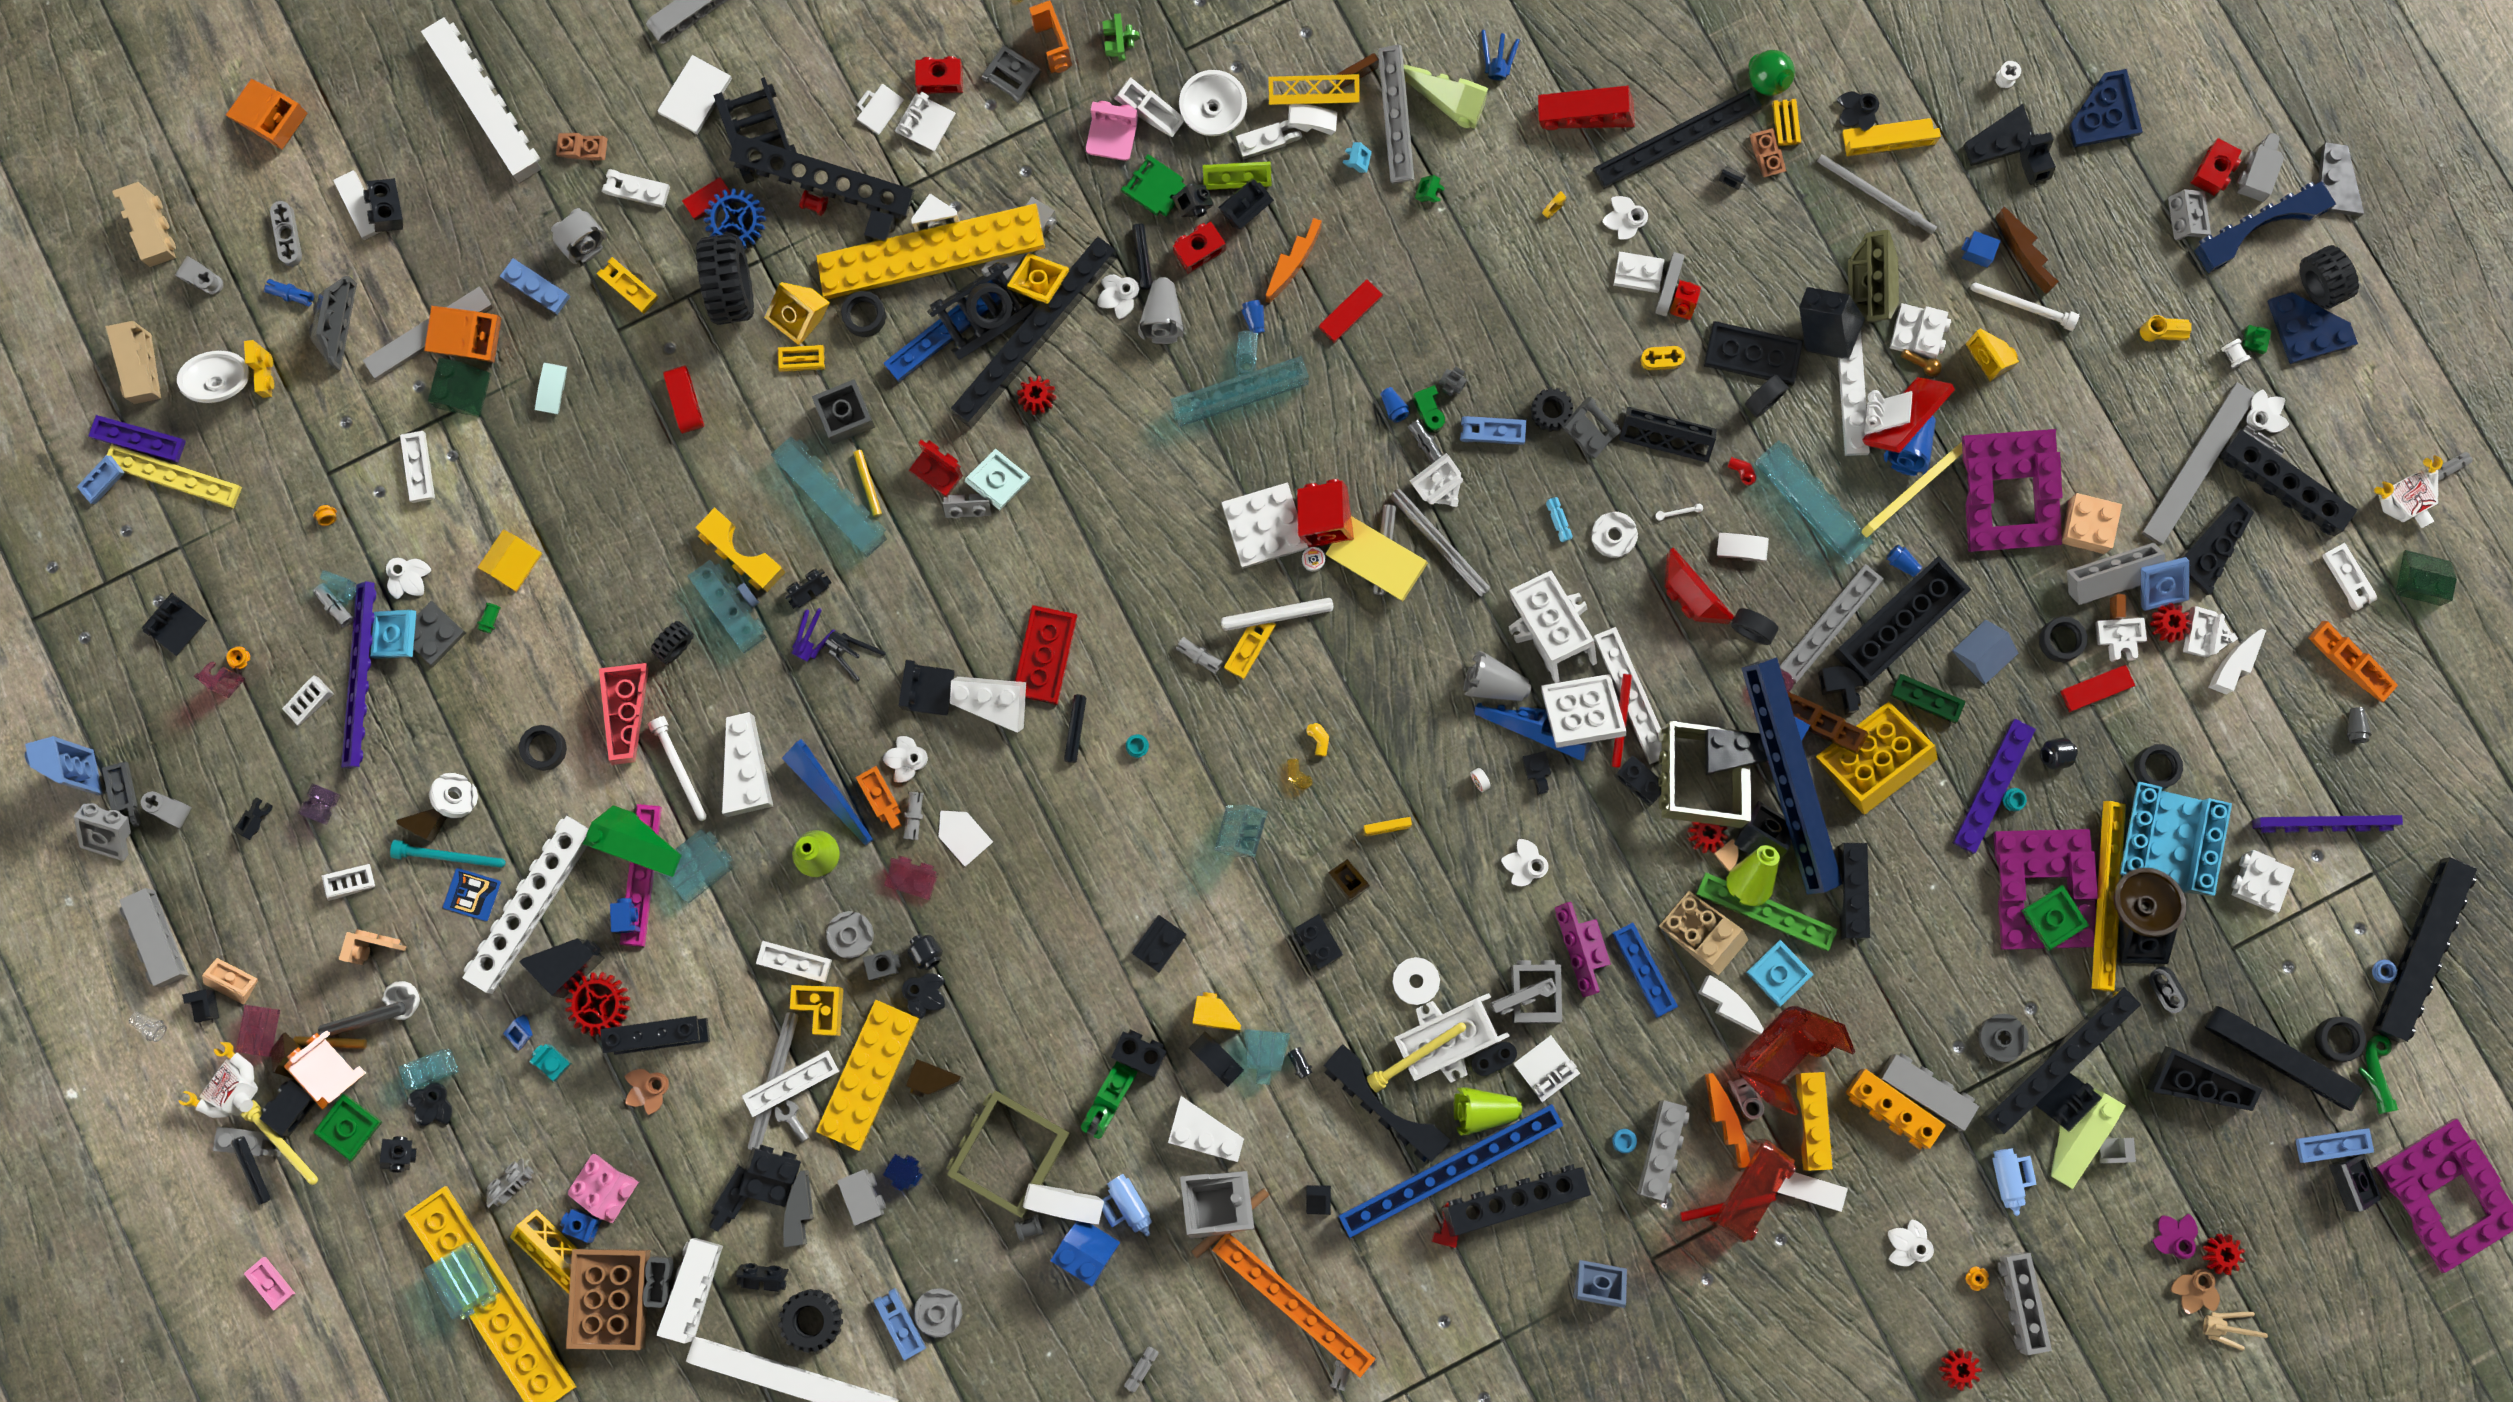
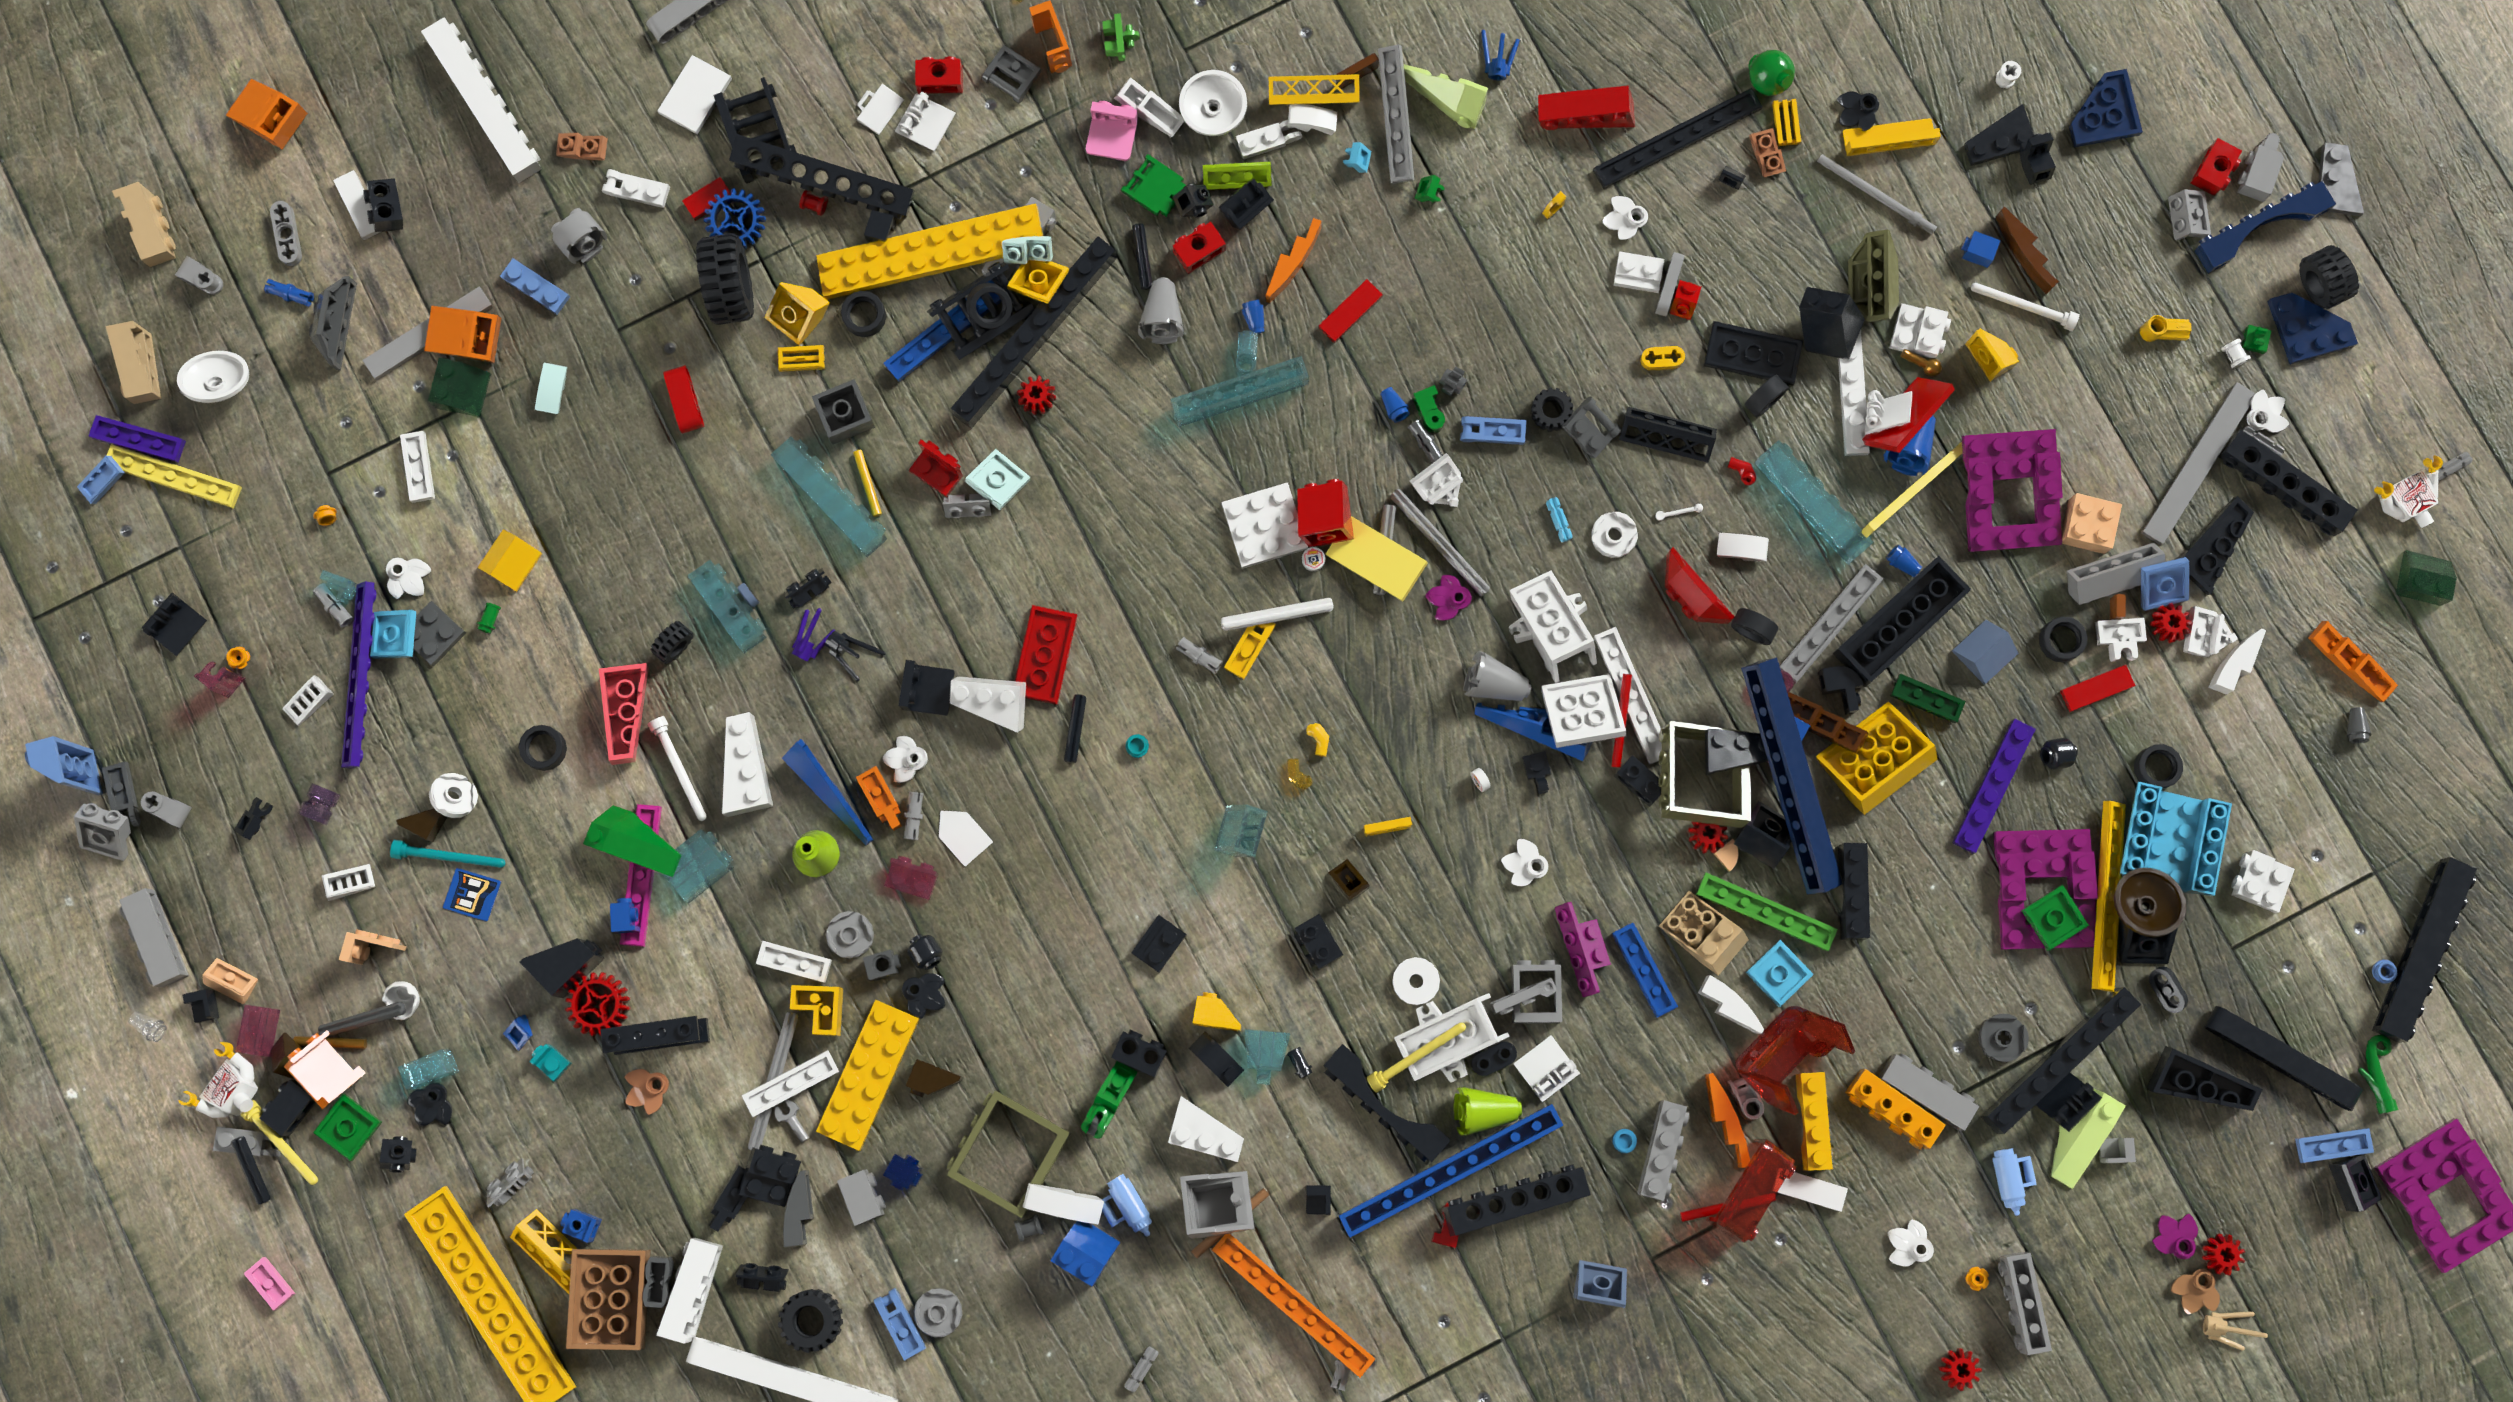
yellow plate [244,340,274,398] -> none
clear light blue brick [423,1242,501,1320] -> none
white brick [463,816,589,994] -> none
bright pink bracket [568,1154,639,1223] -> none
yellow plate [596,257,659,314] -> none
yellow arch [695,507,786,592] -> none
white slope [911,194,960,232] -> none
white plate [1097,275,1139,319] -> none
lime cone [1727,845,1780,906] -> none
teal plate [2003,788,2027,811] -> none
dark purple plate [2252,815,2403,833] -> none
black tyre [2314,1016,2366,1062] -> none
white plate [2322,543,2377,611] -> none
none -> light aqua slope [1002,236,1053,264]
none -> magenta plate [1425,575,1472,621]

